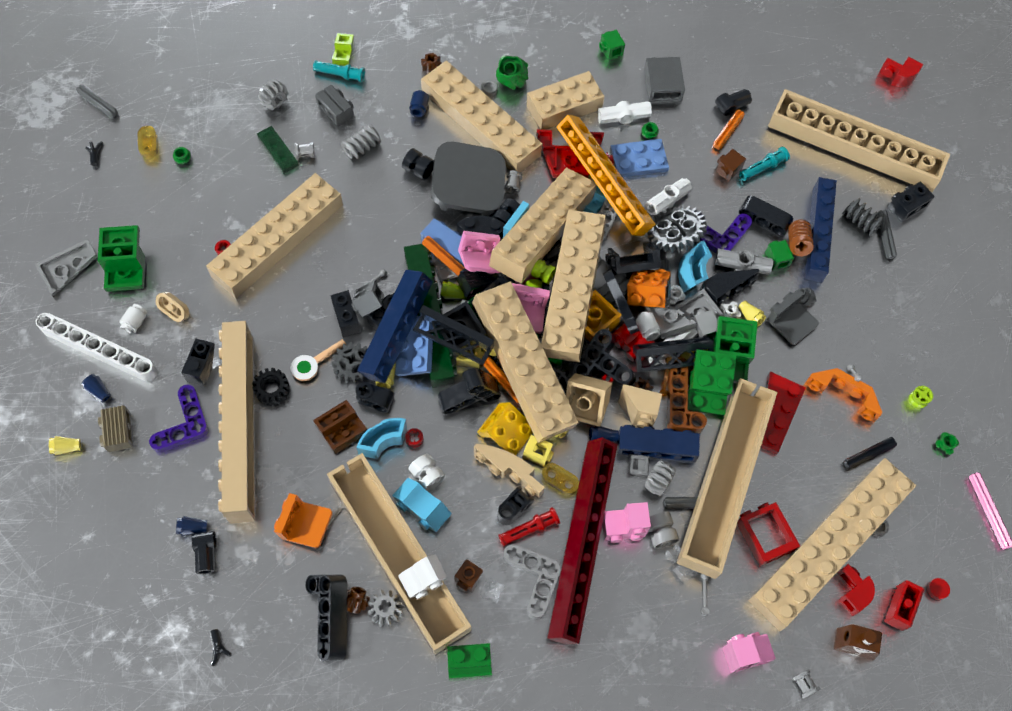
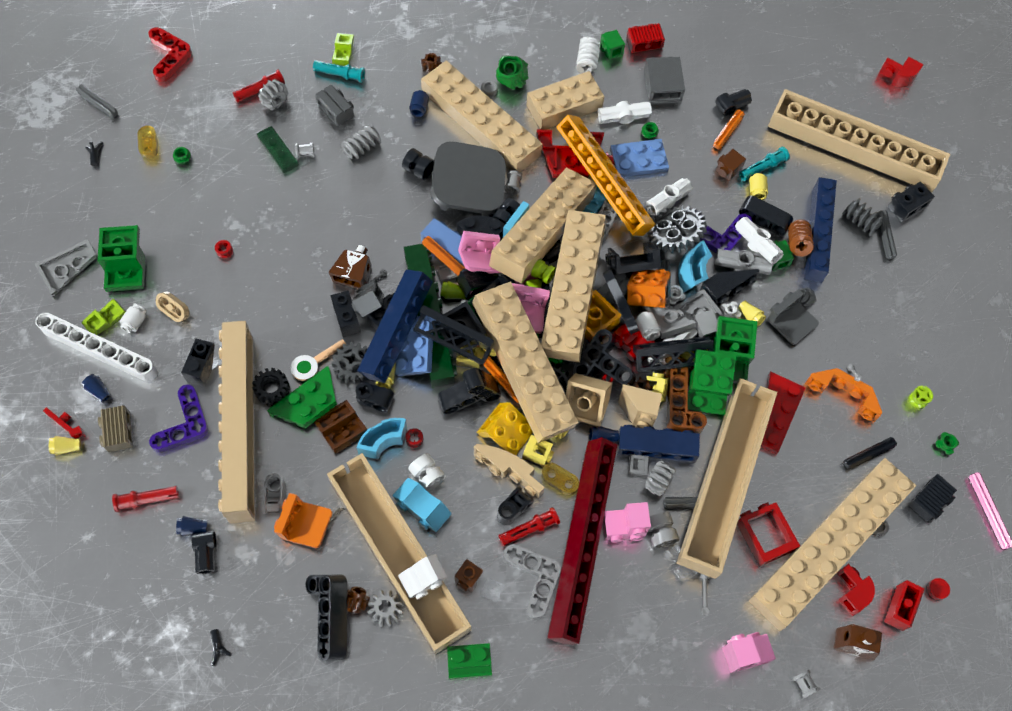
tan brick [206,173,343,299] -> none
none -> red piece [43,407,86,439]
none -> lime slope [81,299,126,335]
none -> red pin [112,486,179,512]
none -> red beam [148,27,192,82]
none -> red pin [232,69,285,103]
none -> light grey piece [262,473,286,514]
none -> green wing [267,366,337,428]
none -> reddish brown torso [329,245,372,289]
none -> white piece [576,37,601,74]
none -> red brick [626,23,665,53]
none -> light yellow bracket [646,372,669,402]
none -> white piece [735,217,784,264]
none -> light yellow brick [749,173,768,200]
none -> black brick [908,473,957,521]

